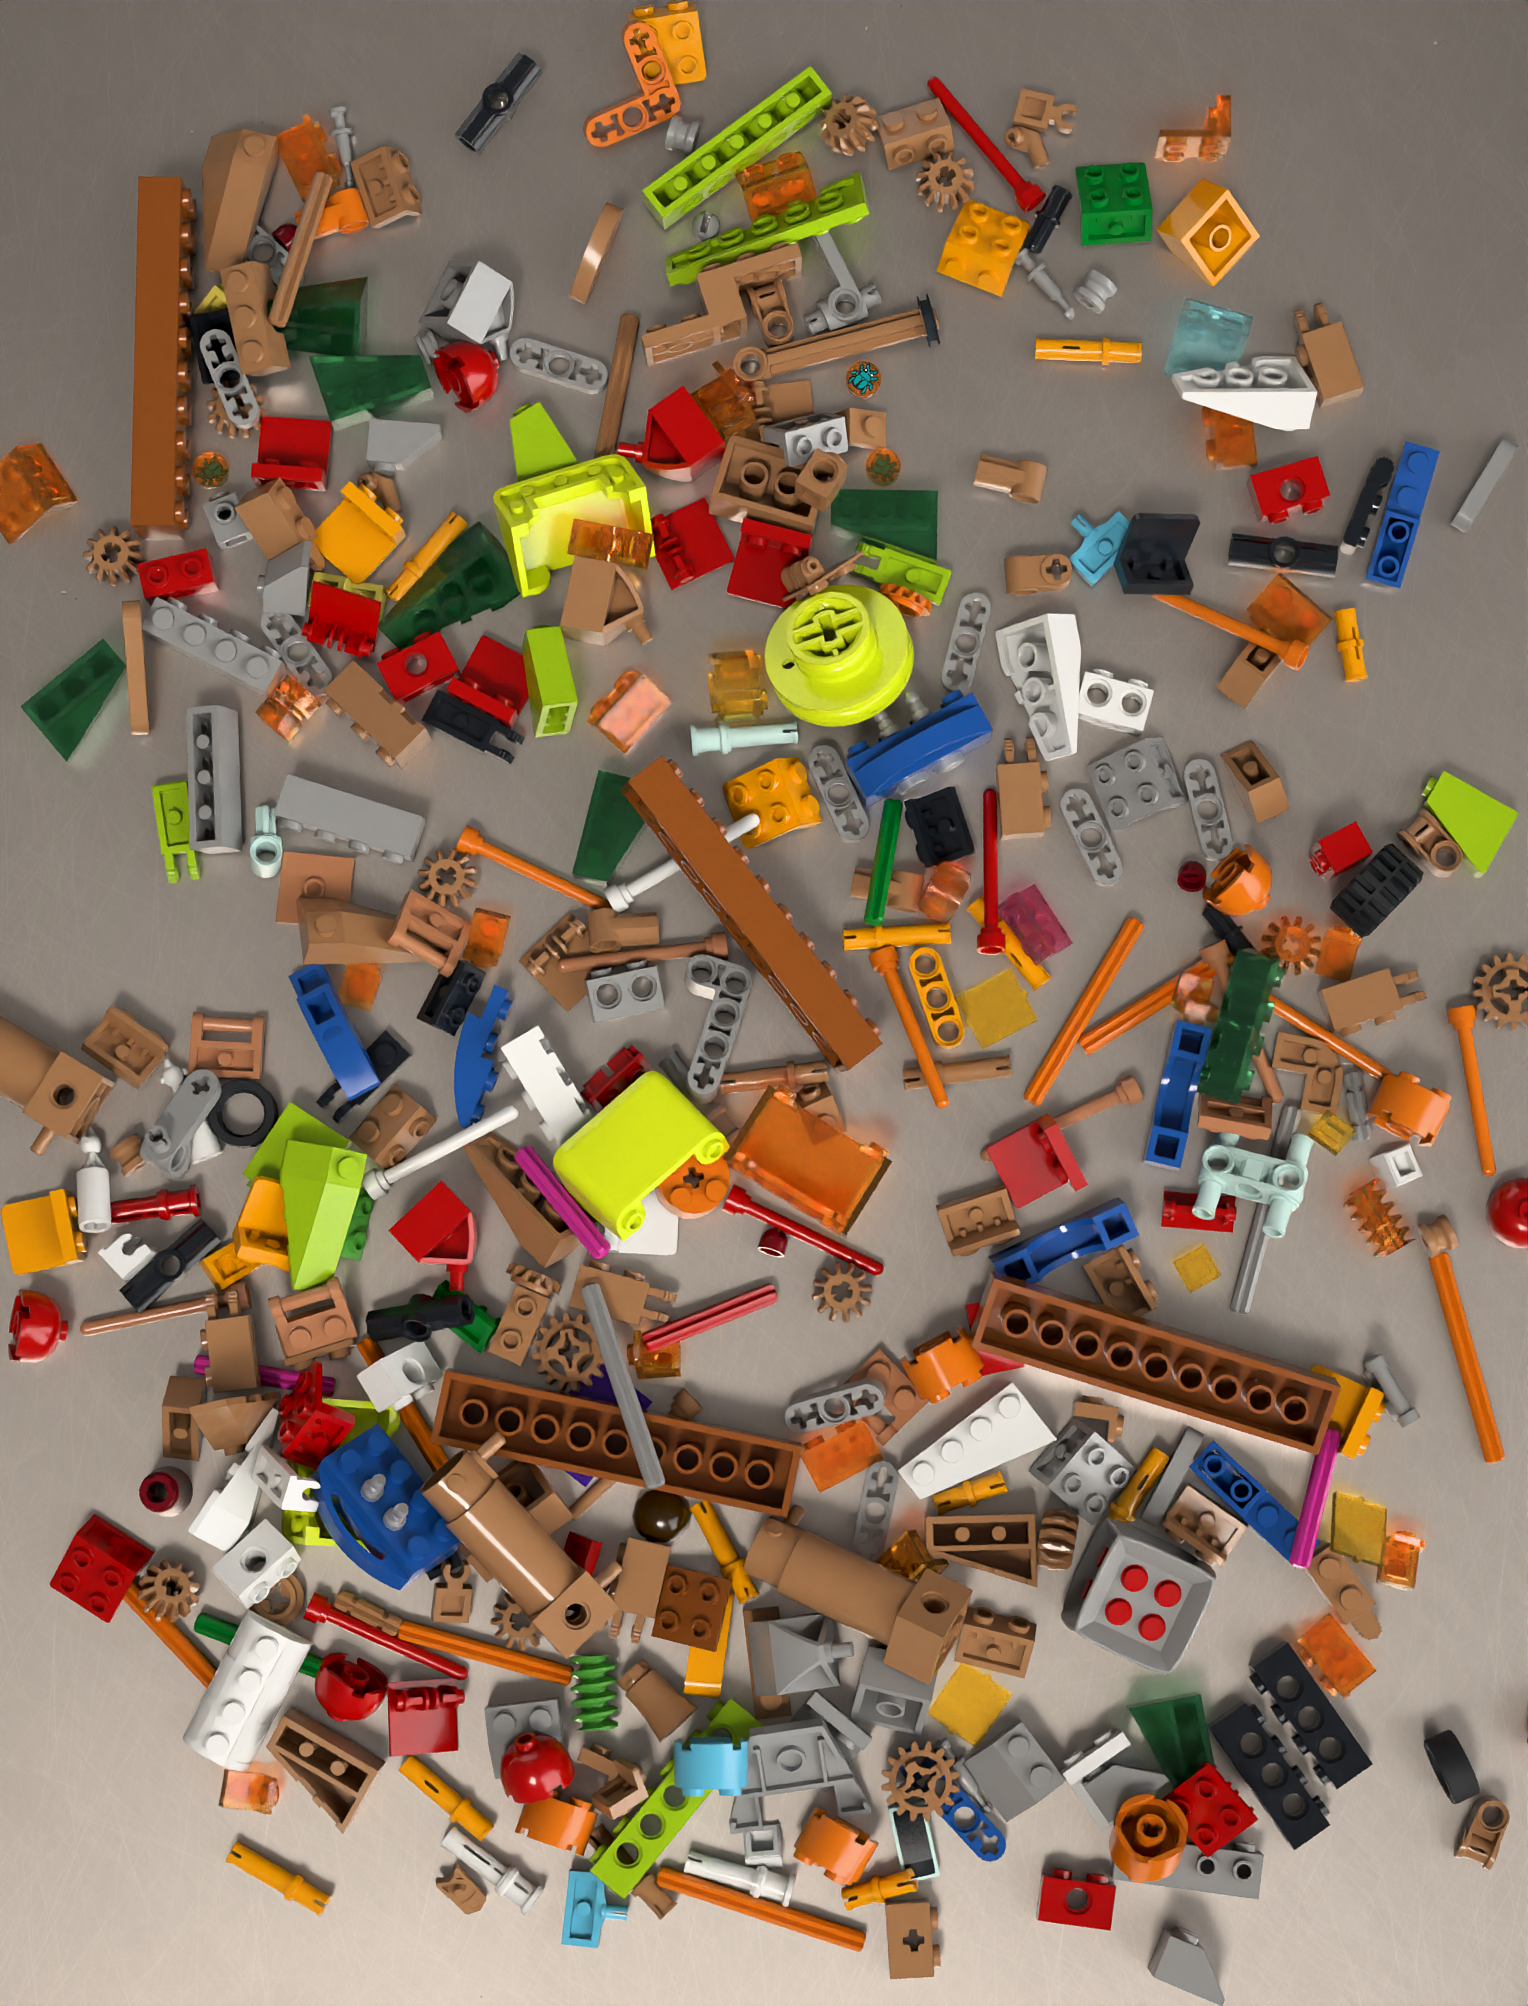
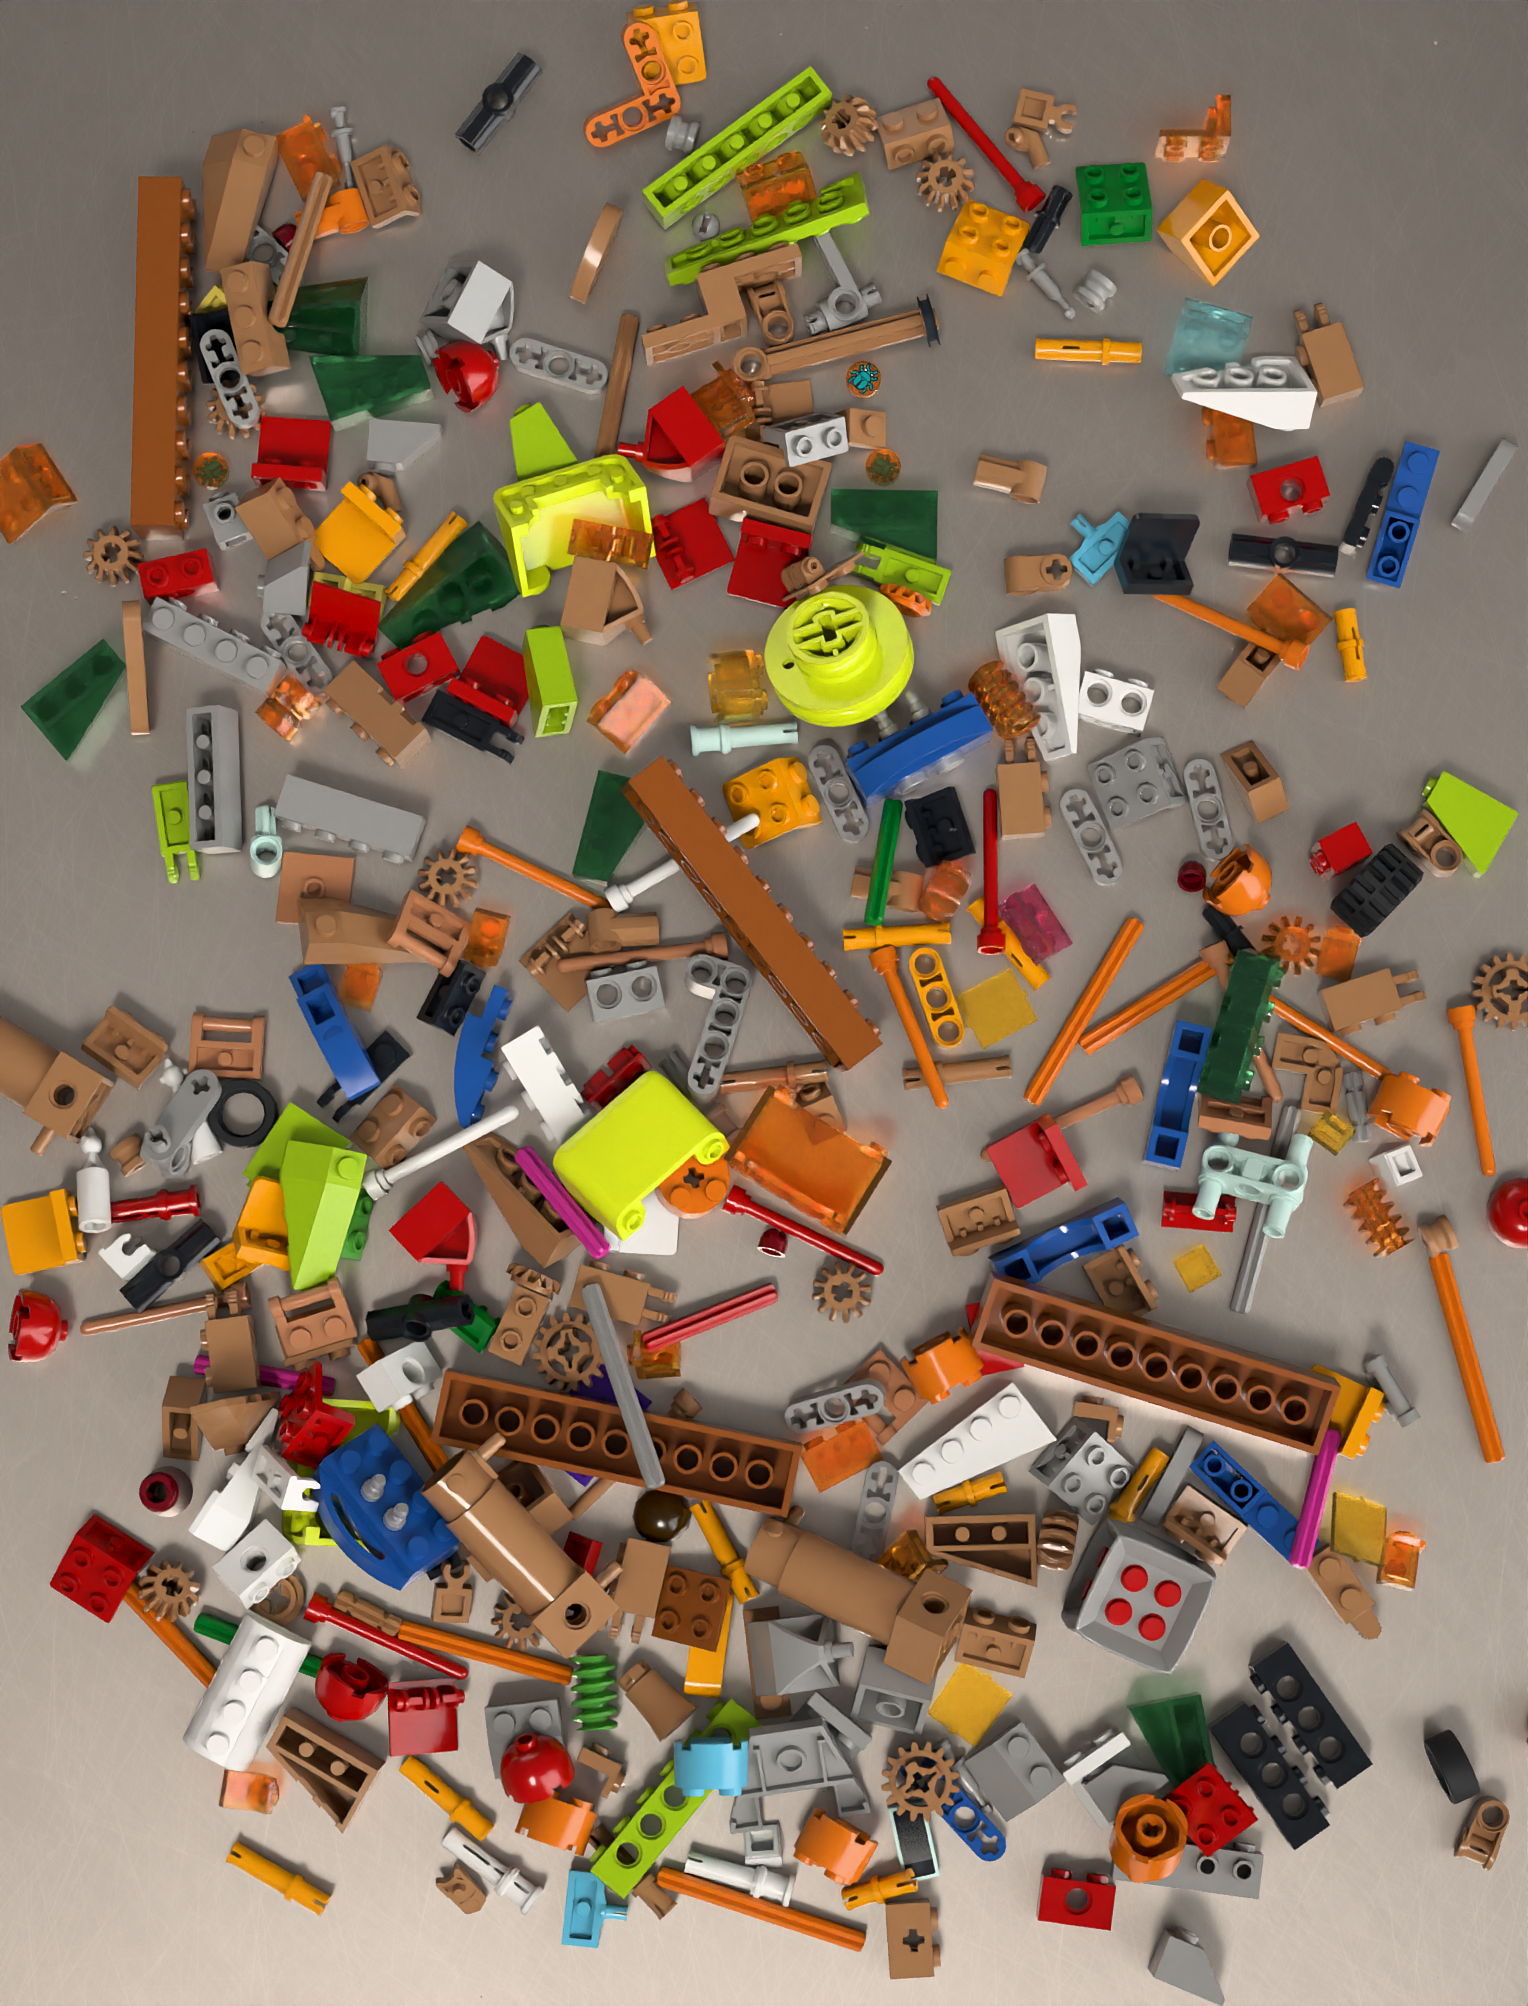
medium nougat bracket [590,1756,649,1820] -> none
medium nougat brick [794,448,848,513] -> none
light grey beam [941,592,991,693] -> none
clear orange bracket [1170,972,1220,1025] -> none
clear orange bracket [1295,1613,1376,1699] -> none
none -> clear orange piece [968,661,1040,739]

